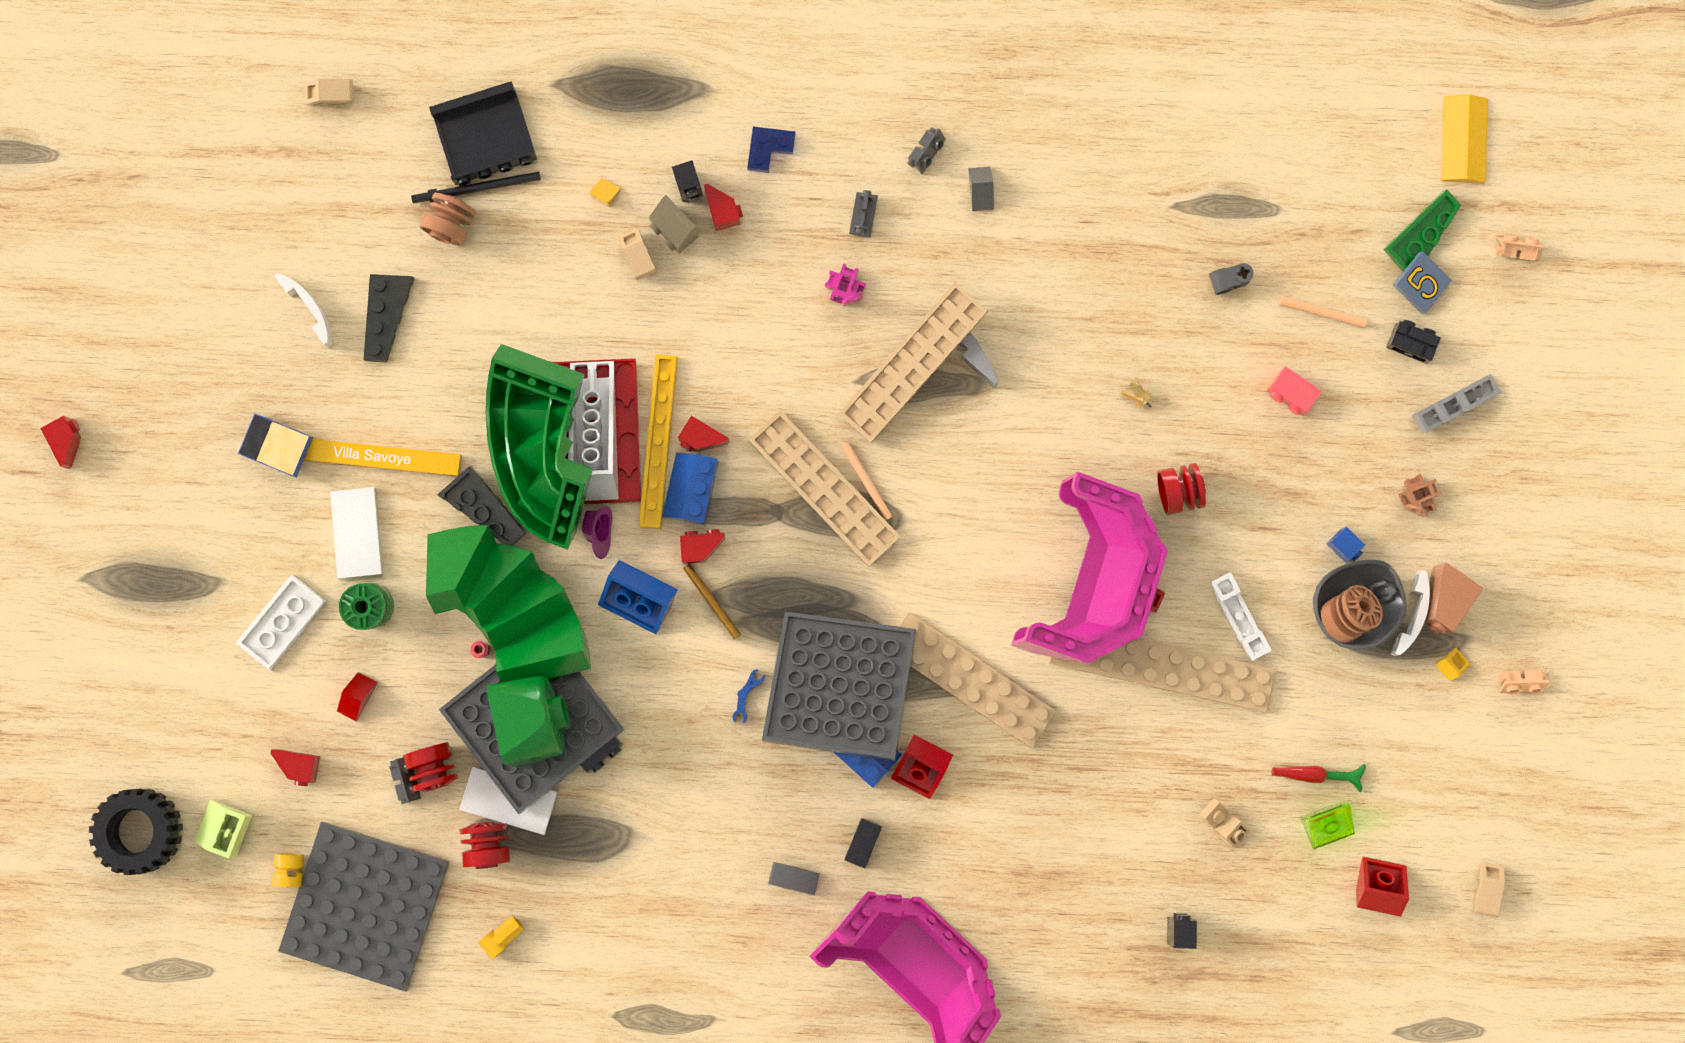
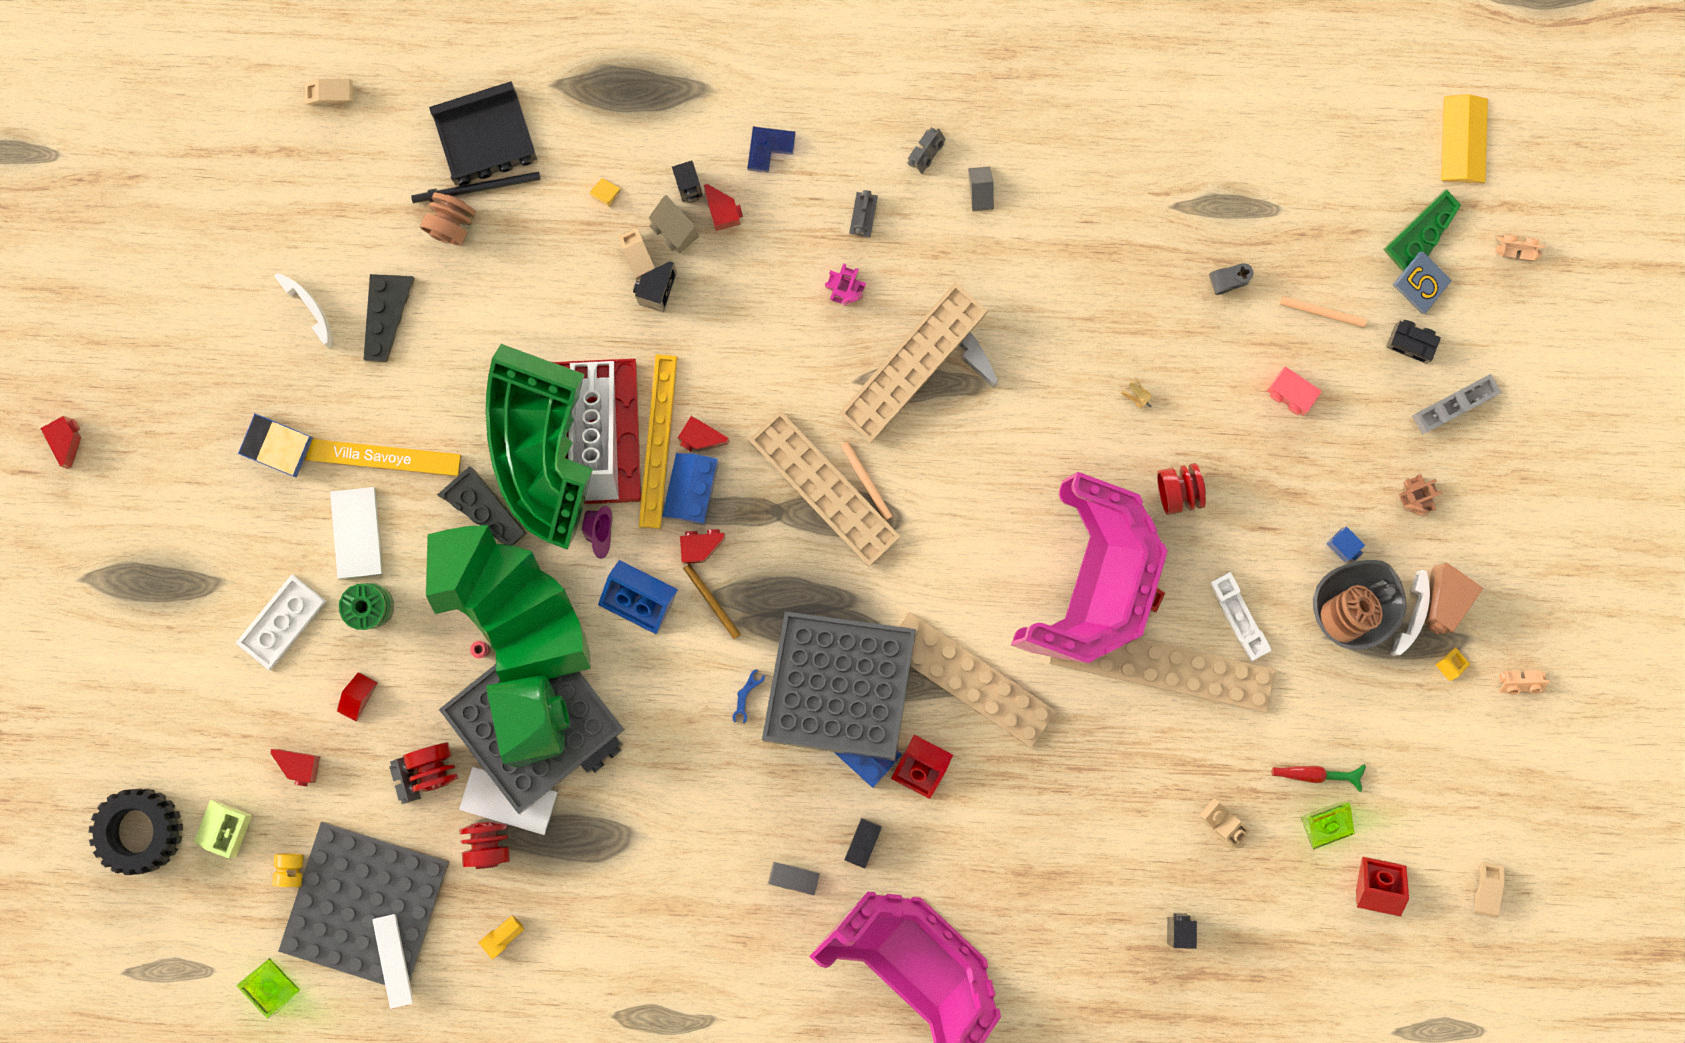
none -> clear neon green slope [236,958,300,1019]
none -> white tile [372,914,414,1009]
none -> black slope [633,261,677,313]

